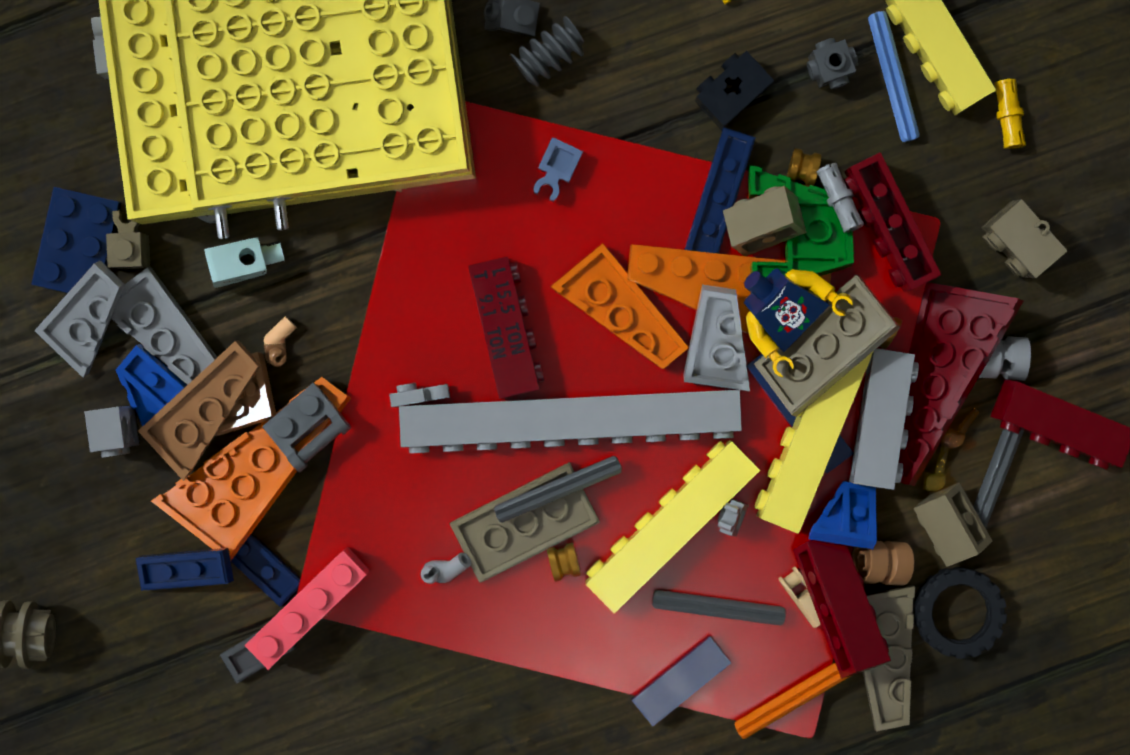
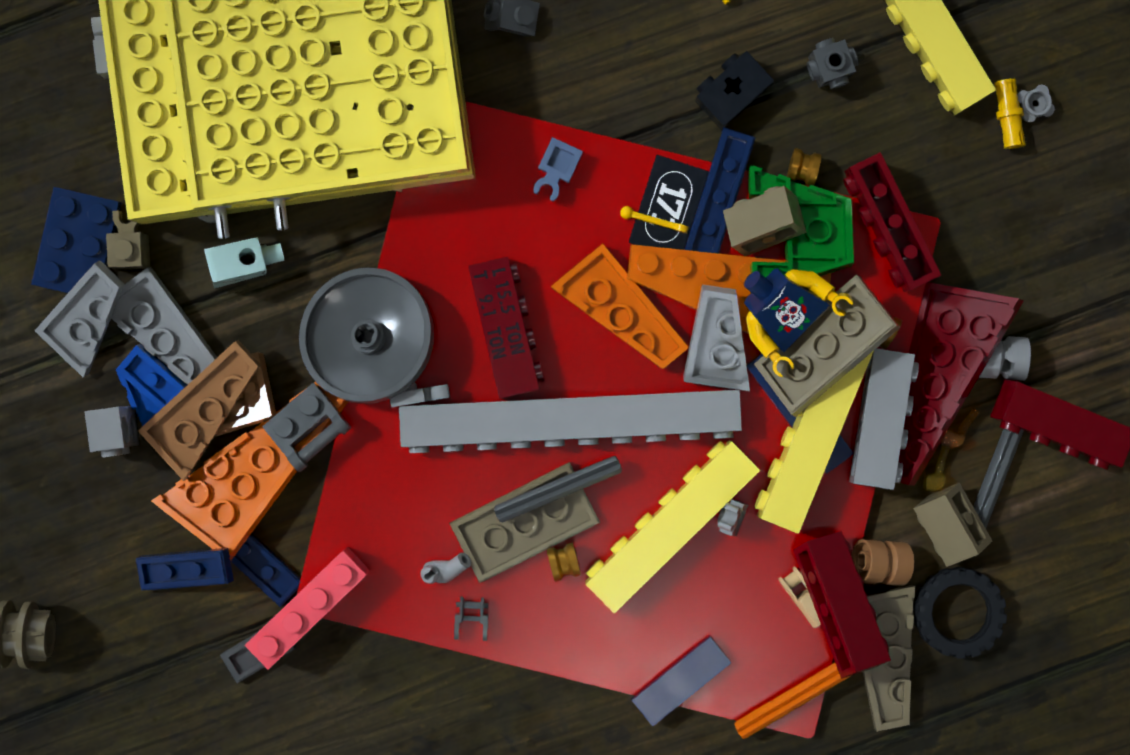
arm [264,316,297,367] -> none
dark grey piece [510,16,584,87] -> none
dark grey axle [652,590,786,626] -> none
blue wing [808,481,877,549] -> none
light grey pin [817,163,864,233] -> none
medium blue axle [868,11,920,142] -> none
dark tan brick [981,199,1067,278] -> none
none -> dark grey dish [299,268,434,404]
none -> dark grey piece [454,596,488,641]
none -> yellow hinge [620,206,689,234]
none -> black sticker [629,155,709,250]
none -> light grey plate [1018,84,1055,123]

